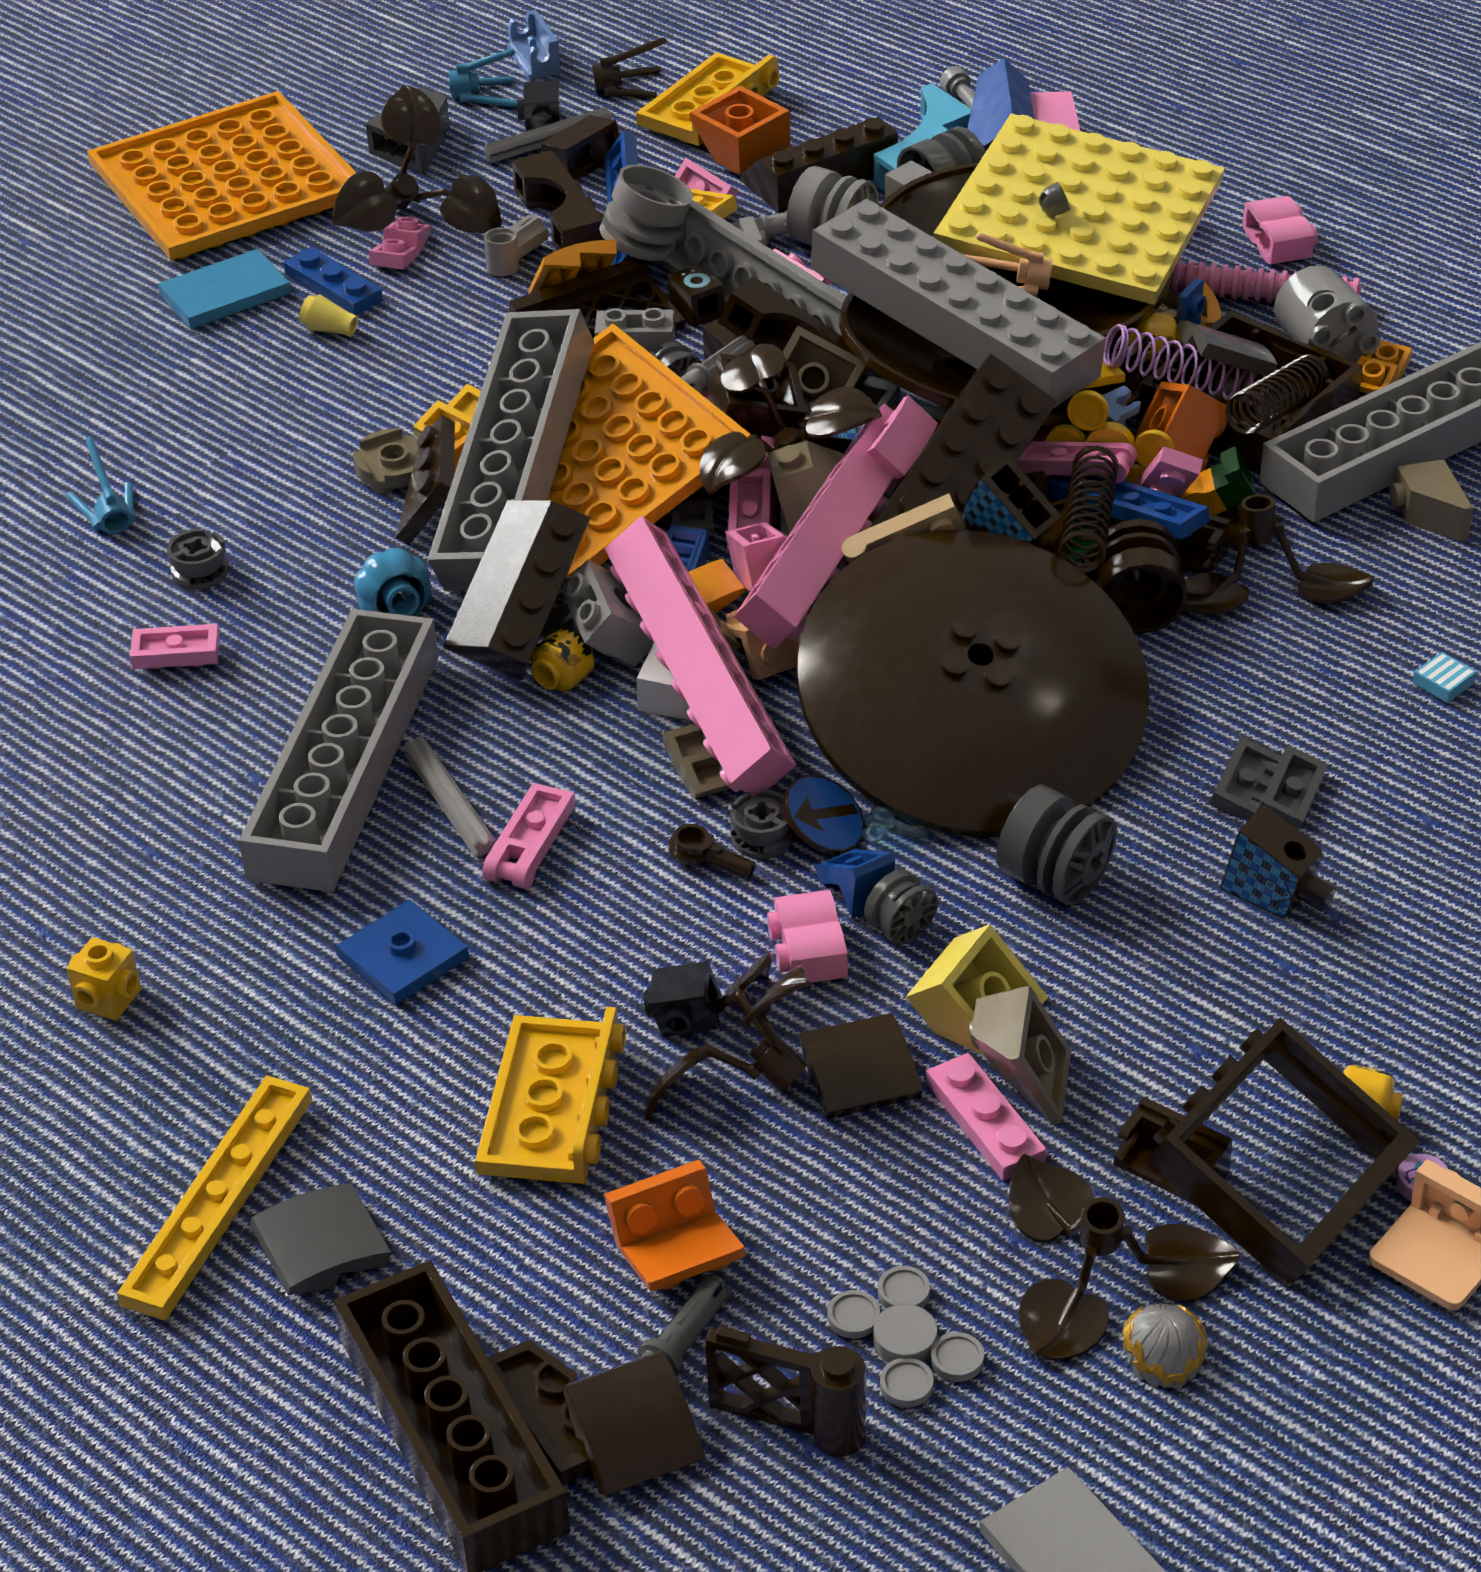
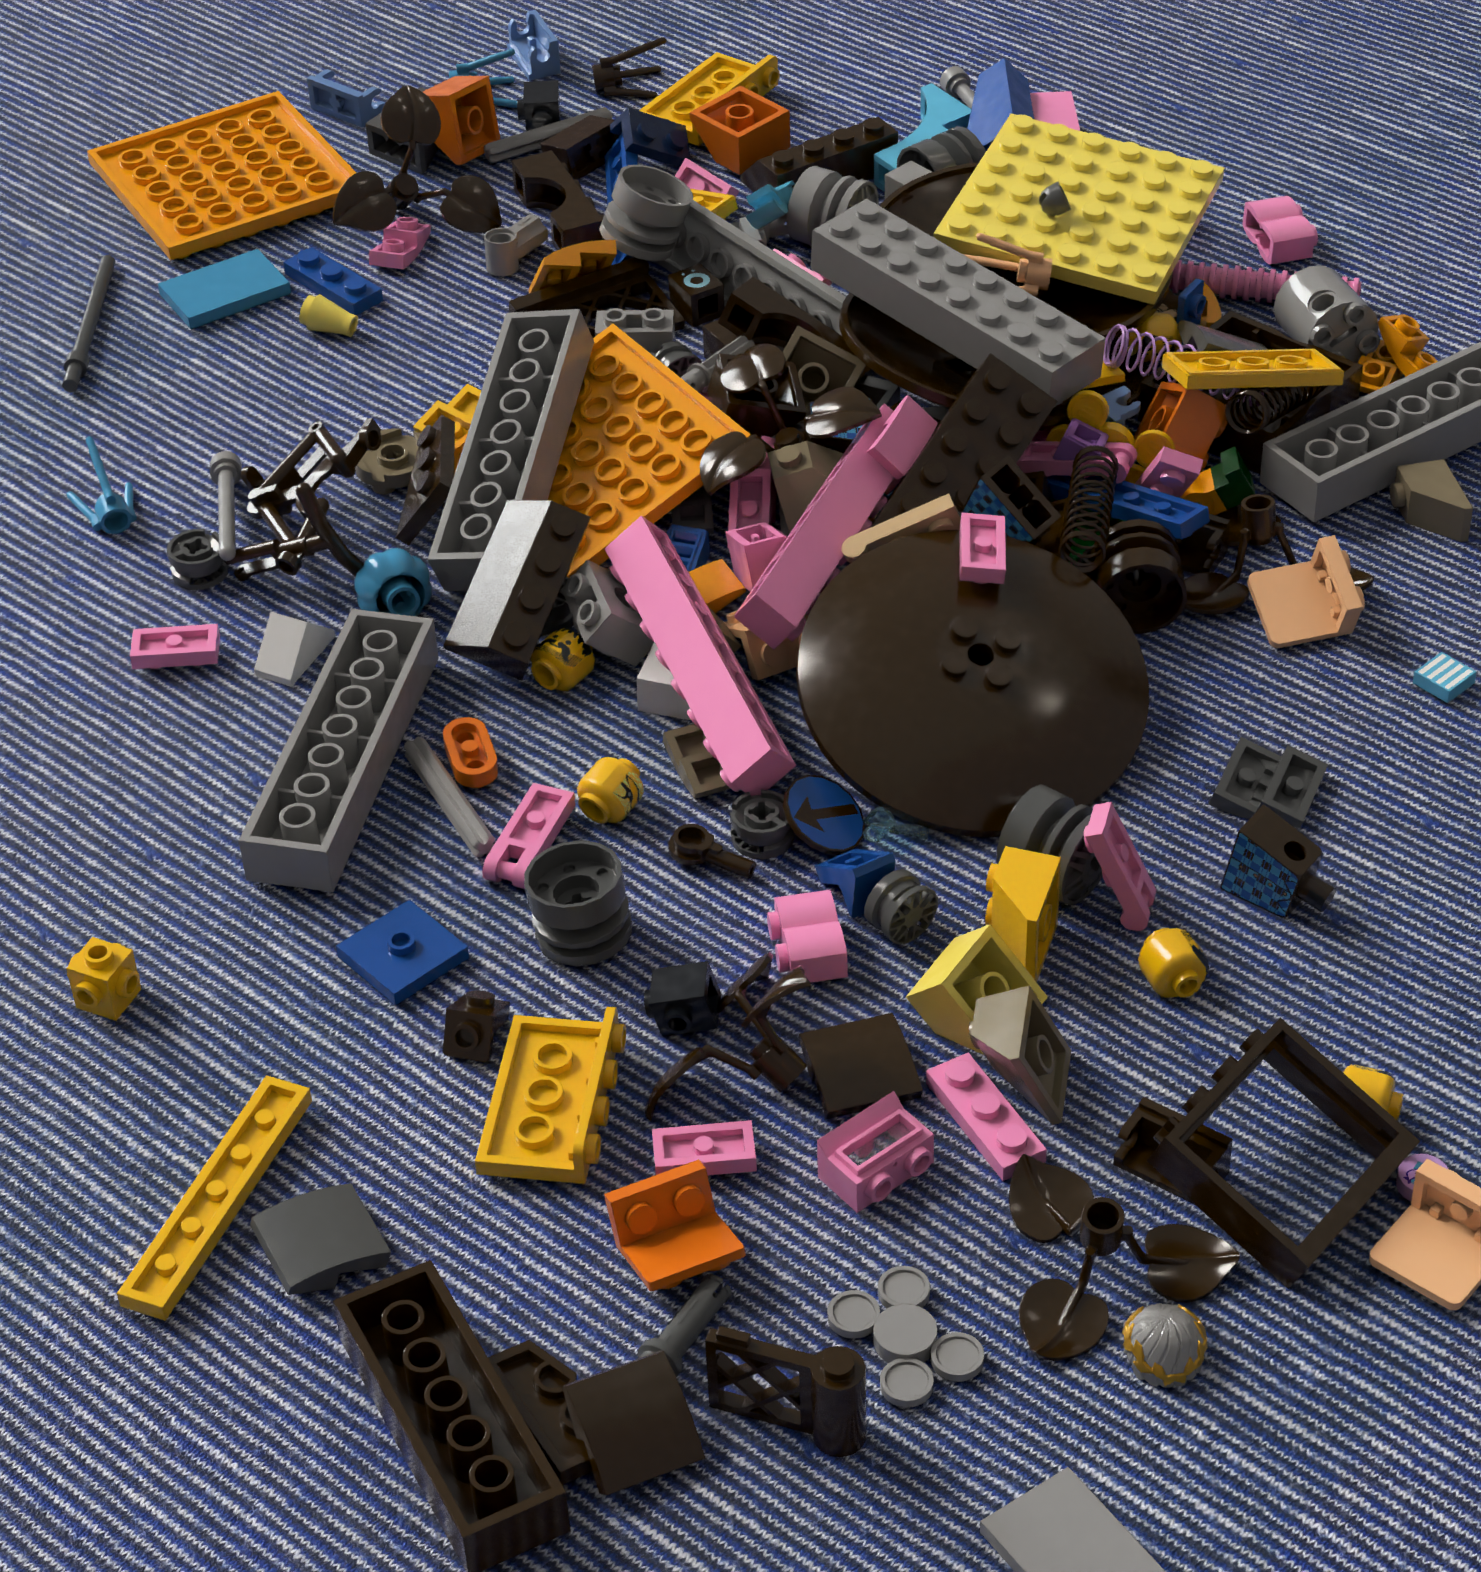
none -> dark grey bar [62,255,116,392]
none -> light grey piece [210,451,242,561]
none -> dark brown piece [222,418,382,582]
none -> white slope [254,612,335,687]
none -> medium blue hinge [307,69,385,127]
none -> orange slope [423,76,500,165]
none -> orange plate [443,717,498,788]
none -> dark brown bracket [443,991,510,1062]
none -> dark grey wheel [524,840,632,966]
none -> yellow head [577,757,644,824]
none -> dark blue bracket [610,107,691,168]
none -> bright pink plate [652,1120,757,1176]
none -> medium azure piece [746,180,795,229]
none -> bright pink window [817,1091,934,1213]
none -> bright pink plate [960,513,1006,584]
none -> yellow slope [985,846,1061,982]
none -> medium lavender slope [1053,418,1109,460]
none -> bright pink plate [1084,802,1156,931]
none -> yellow head [1138,928,1209,998]
none -> yellow tile [1162,349,1344,390]
none -> light nougat bracket [1247,535,1365,648]
none -> light orange slope [1378,314,1438,377]

